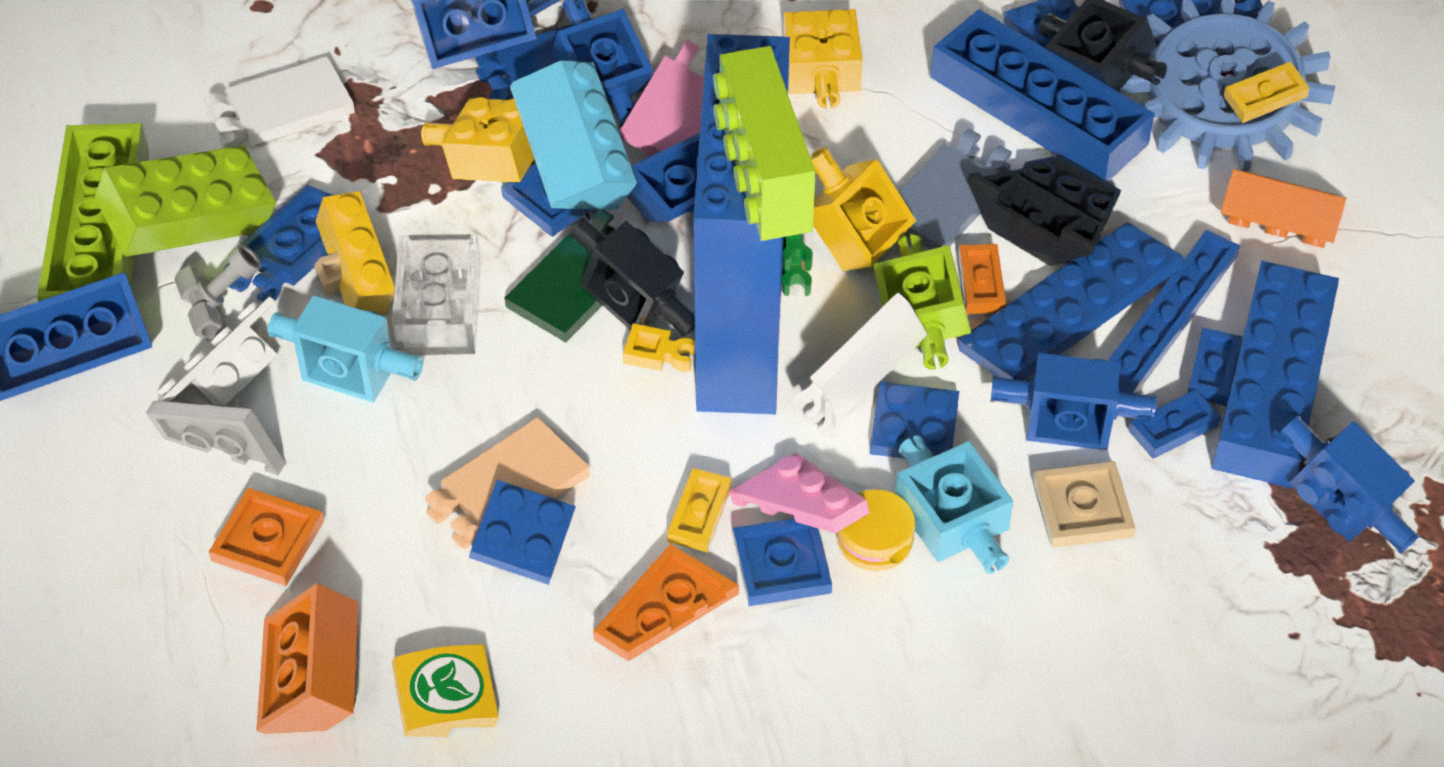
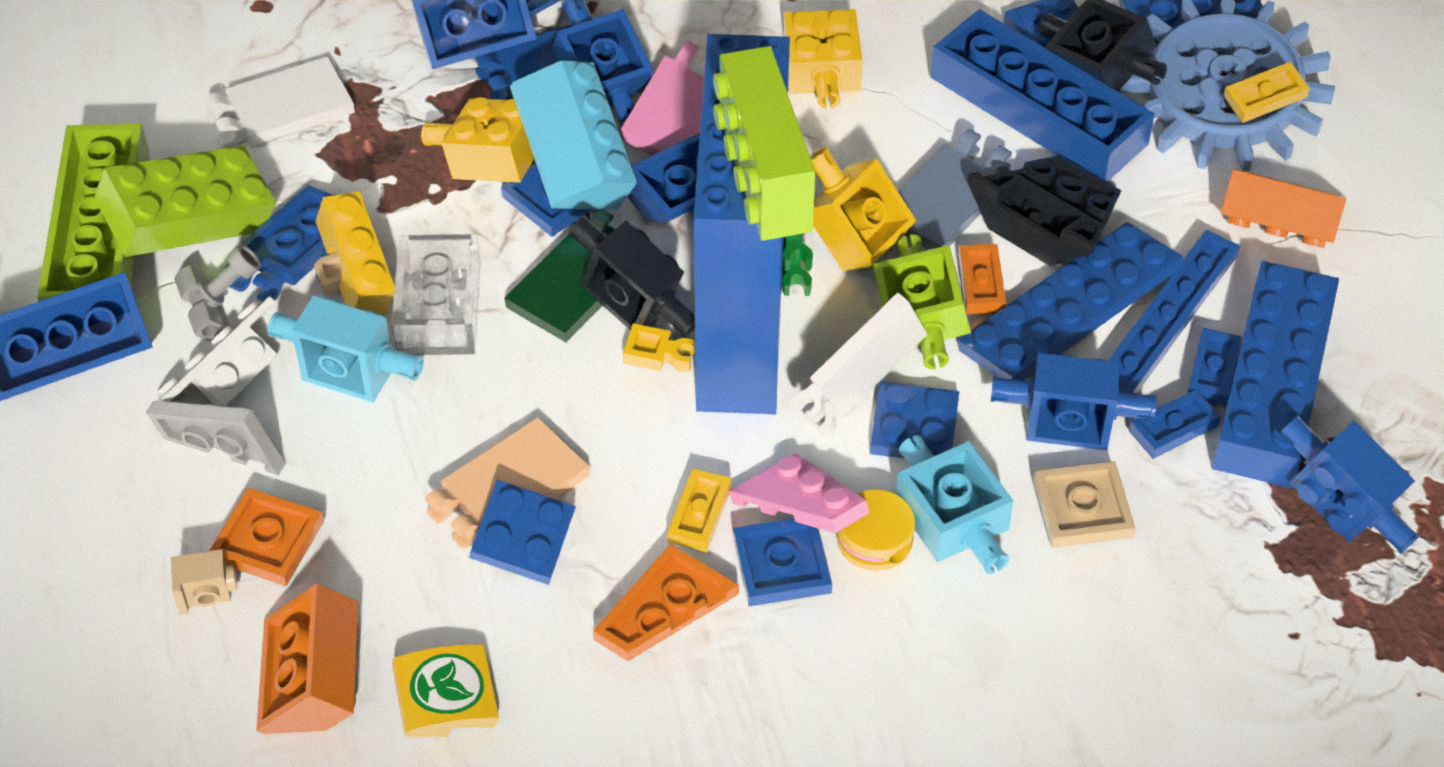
none -> tan brick [171,549,237,615]

